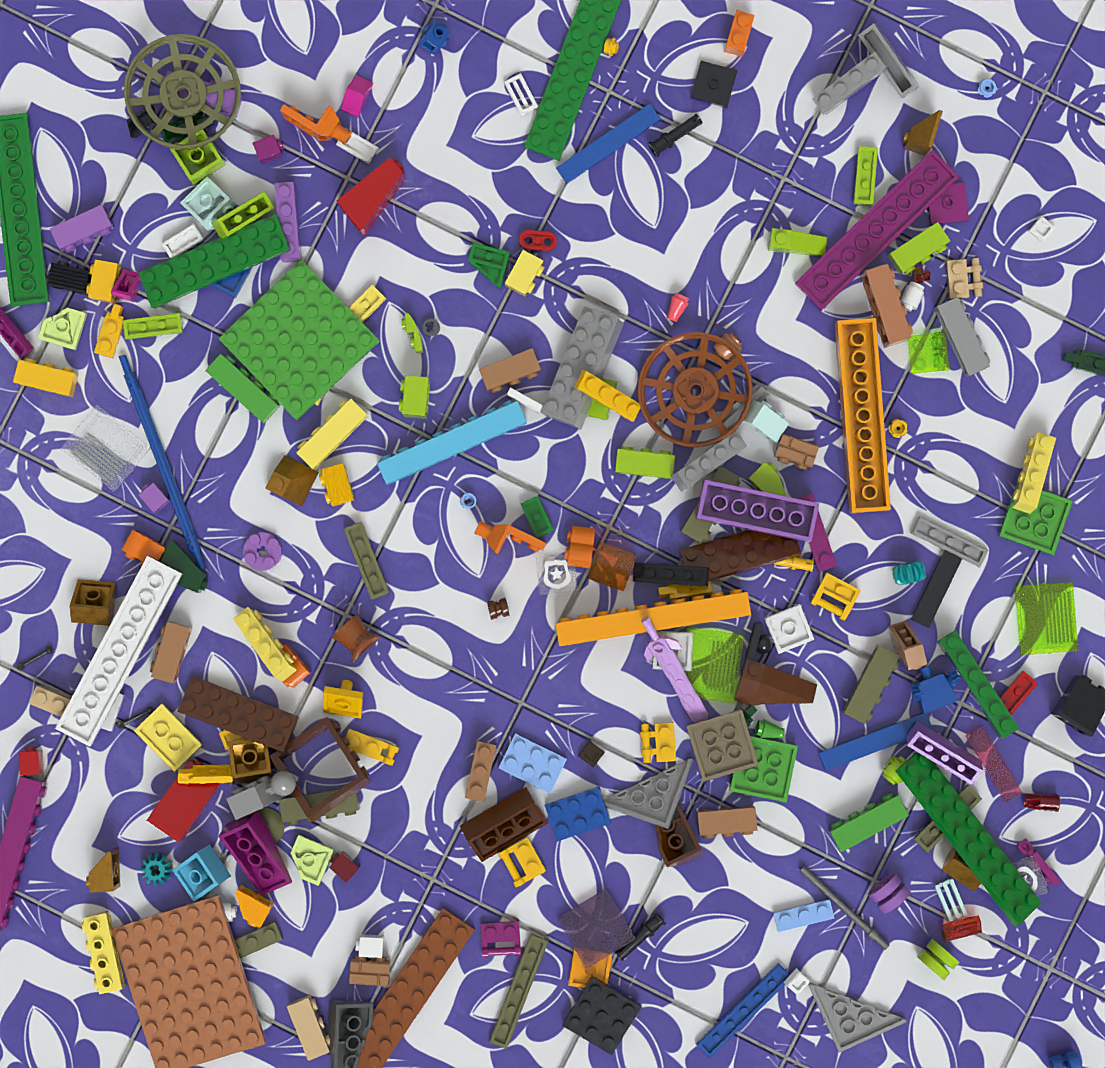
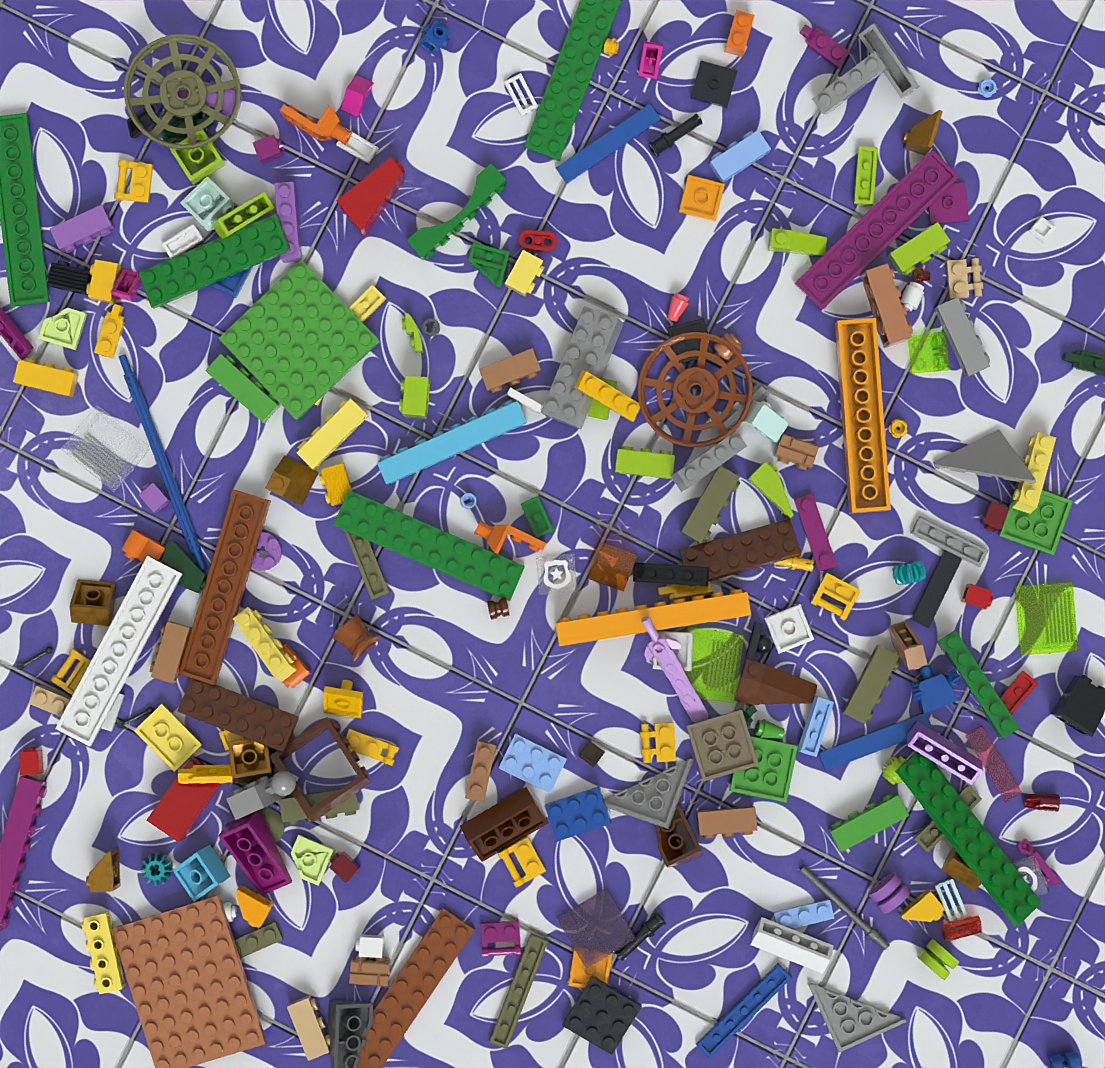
lime plate [123,313,183,340] -> none
orange brick [564,526,595,568] -> none
medium lavender brick [695,480,819,542] -> none
white tile [784,968,810,995] -> none
none -> yellow plate [50,648,91,696]
none -> yellow plate [114,160,153,203]
none -> dark orange plate [178,489,271,685]
none -> green plate [333,490,525,601]
none -> green arch [407,163,507,260]
none -> dark pink slope [638,41,663,79]
none -> black plate [667,318,714,363]
none -> light orange tile [679,175,725,221]
none -> light blue brick [709,130,771,183]
none -> white brick [751,917,834,974]
none -> light blue plate [797,696,834,757]
none -> magenta hinge [800,24,850,68]
none -> yellow slope [898,889,946,922]
none -> light grey tile [933,430,1036,484]
none -> red brick [961,584,993,610]
none -> dark red brick [980,501,1010,532]

